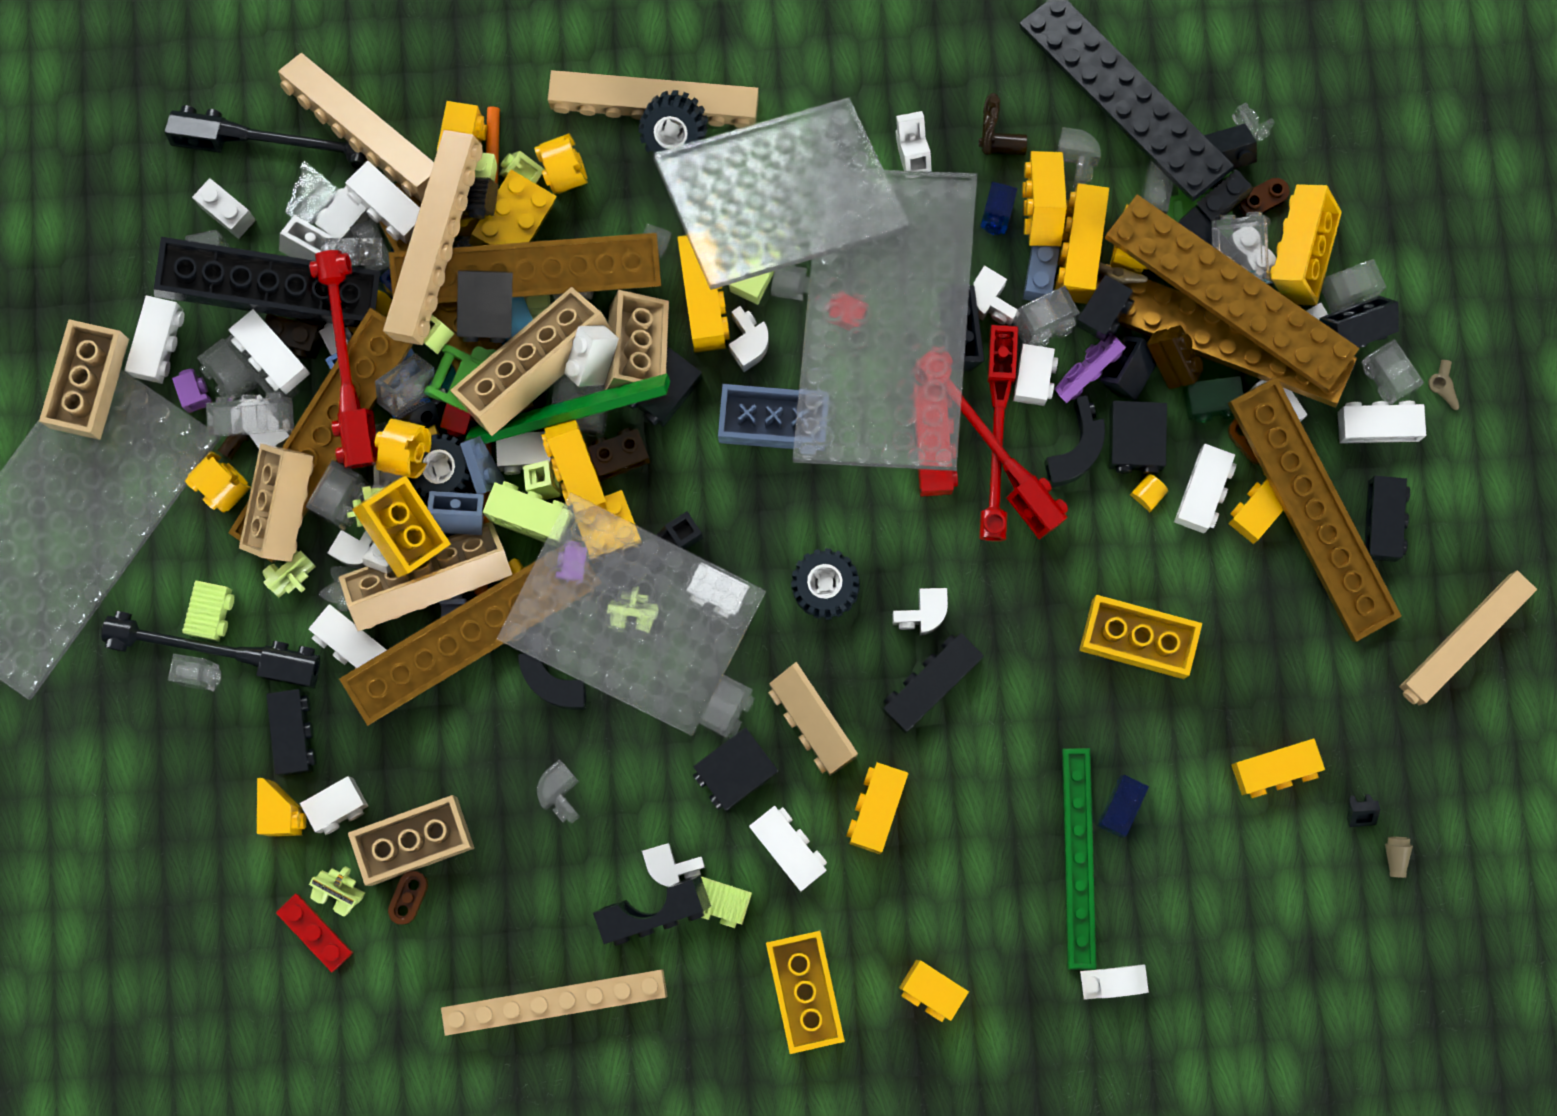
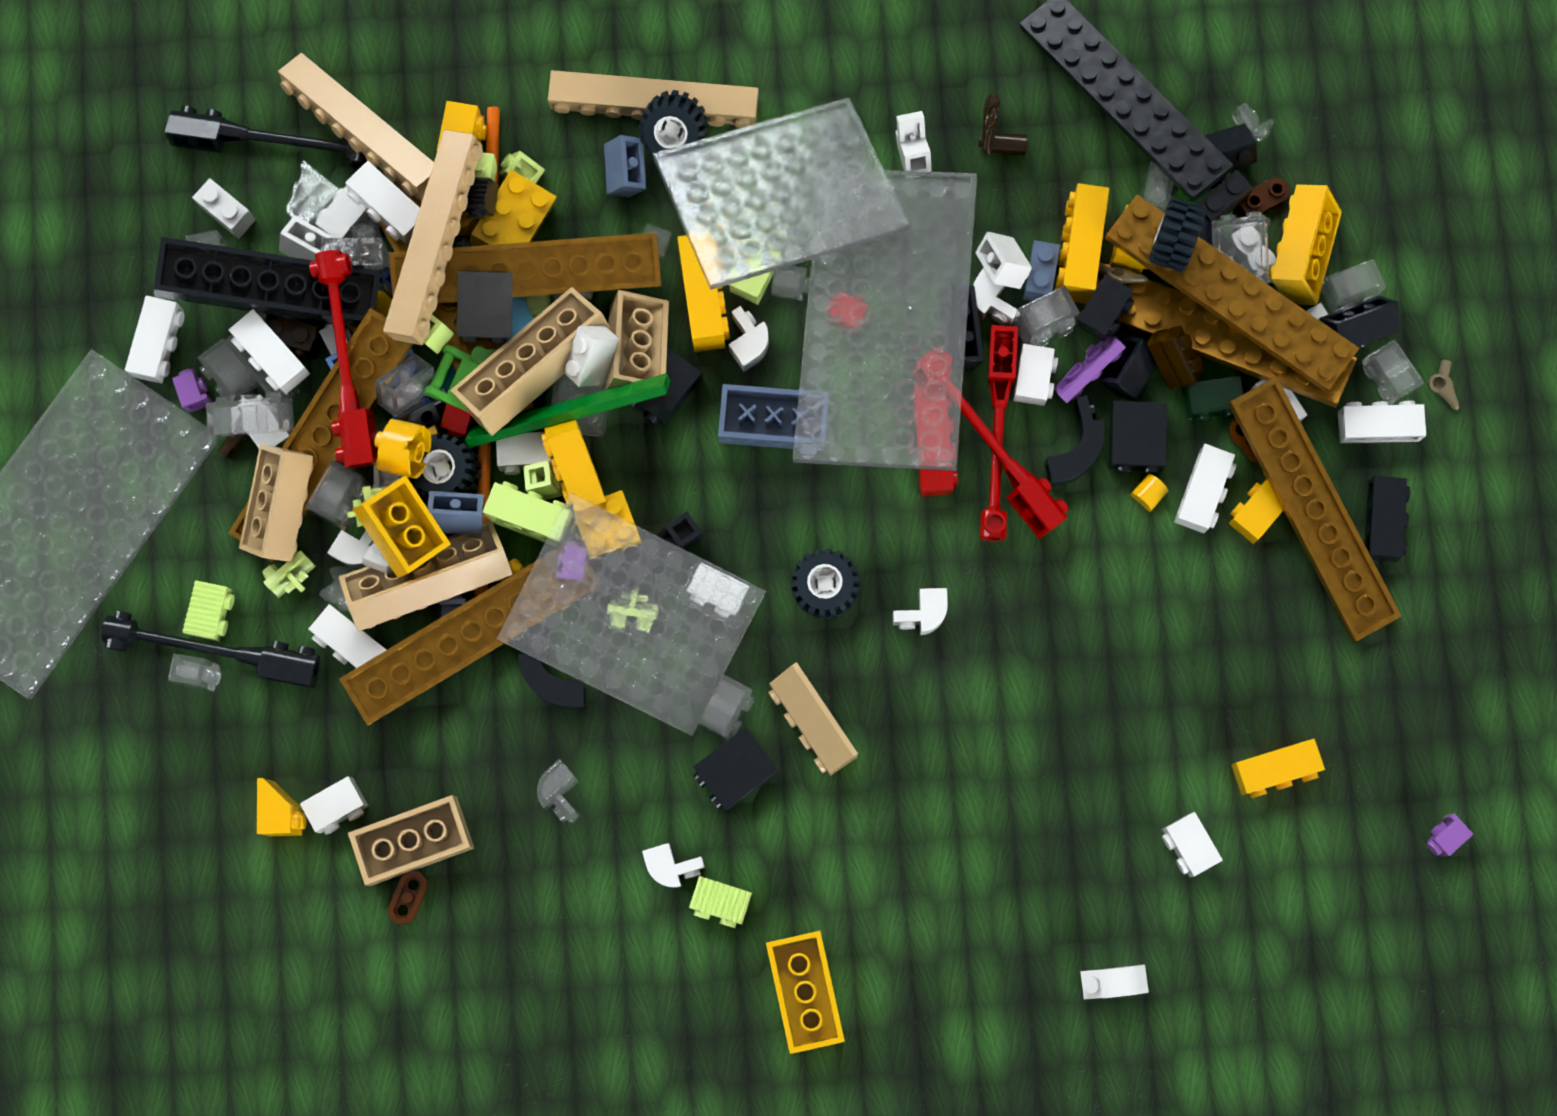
tan brick [39,319,129,440] -> none
yellow brick [185,451,251,513] -> none
black brick [266,689,317,777] -> none
red plate [276,893,354,972] -> none
yellowish green hips [309,866,365,916] -> none
tan brick [441,969,668,1036] -> none
sand blue wing [460,436,506,494] -> none
yellow brick [534,133,588,194] -> none
dark brown brick [588,428,650,482] -> none
black arch [593,875,711,946] -> none
white brick [749,806,827,892] -> none
yellow brick [846,762,908,854] -> none
black brick [883,633,984,734] -> none
yellow brick [899,960,969,1022] -> none
clear blue brick [980,182,1018,235] -> none
yellow brick [1022,151,1067,246] -> none
clear brick [1057,127,1101,188] -> none
green tile [1062,748,1096,970] -> none
yellow brick [1079,595,1202,679] -> none
clear blue brick [1097,775,1149,838] -> none
black tile [1347,794,1381,827] -> none
dark tan cone [1385,837,1413,878] -> none
tan brick [1399,570,1537,706] -> none
none -> sand blue brick [604,135,646,198]
none -> white brick [975,231,1032,289]
none -> black wheel [1149,197,1206,273]
none -> white brick [1162,812,1223,877]
none -> medium lavender brick [1426,813,1473,857]

